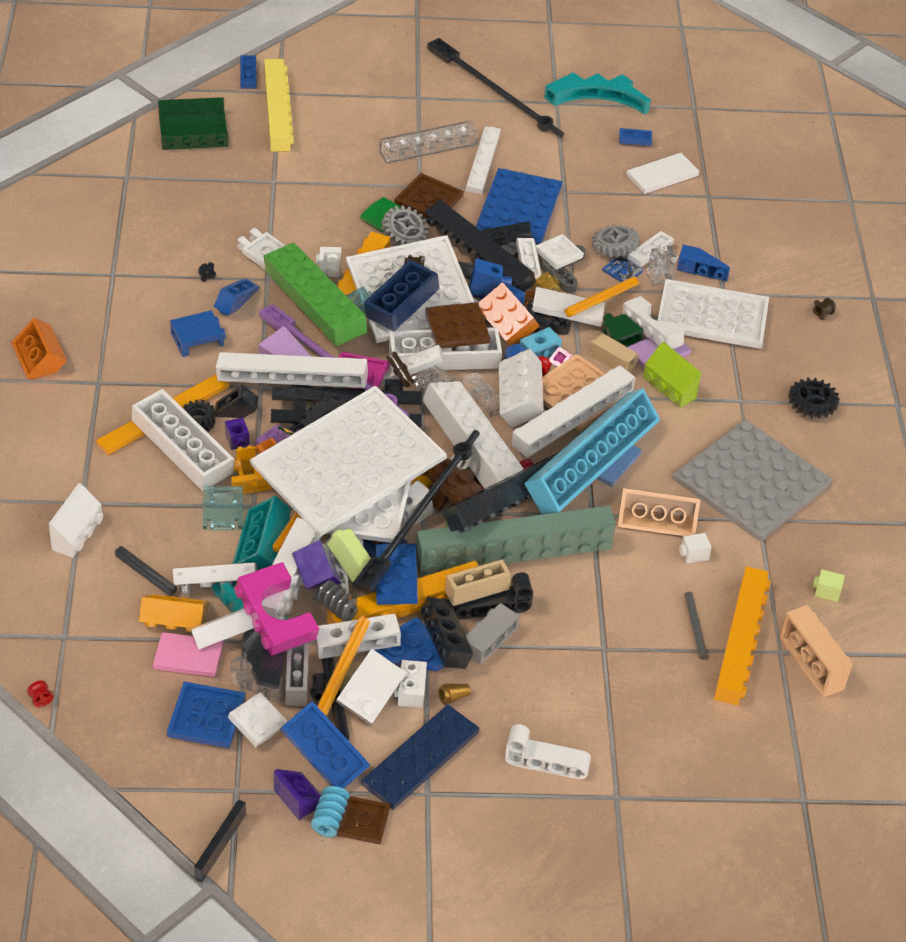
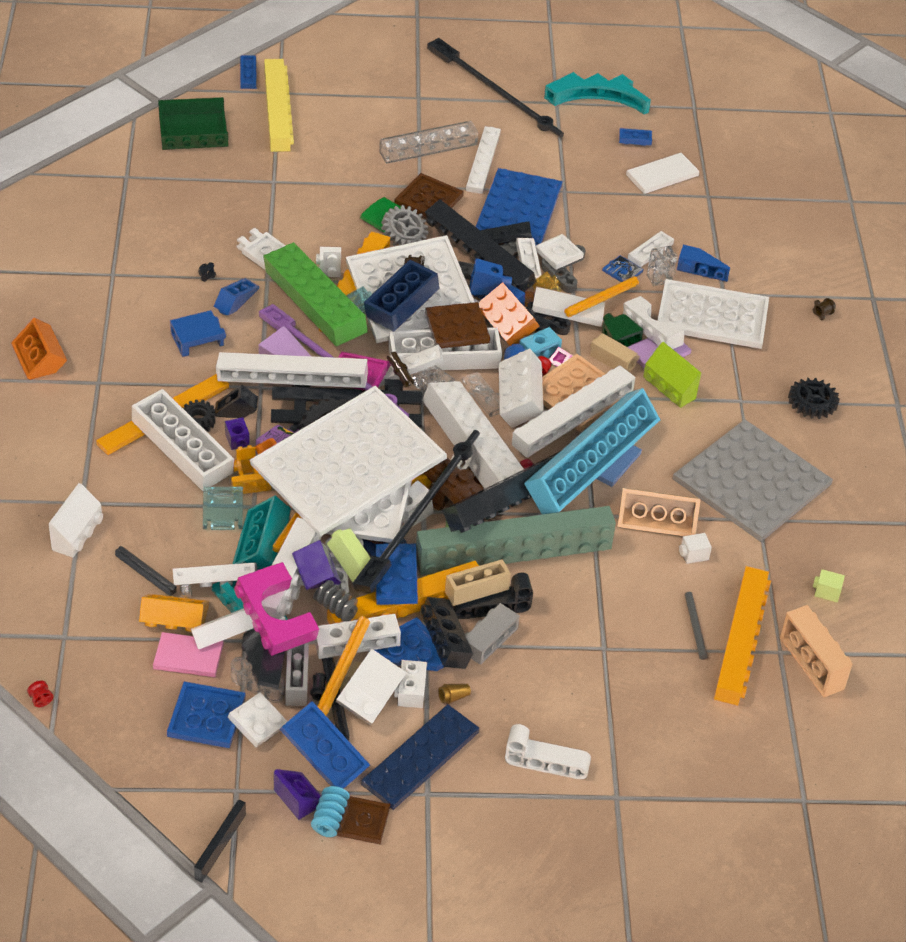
light grey gear [592,225,639,258] -> none

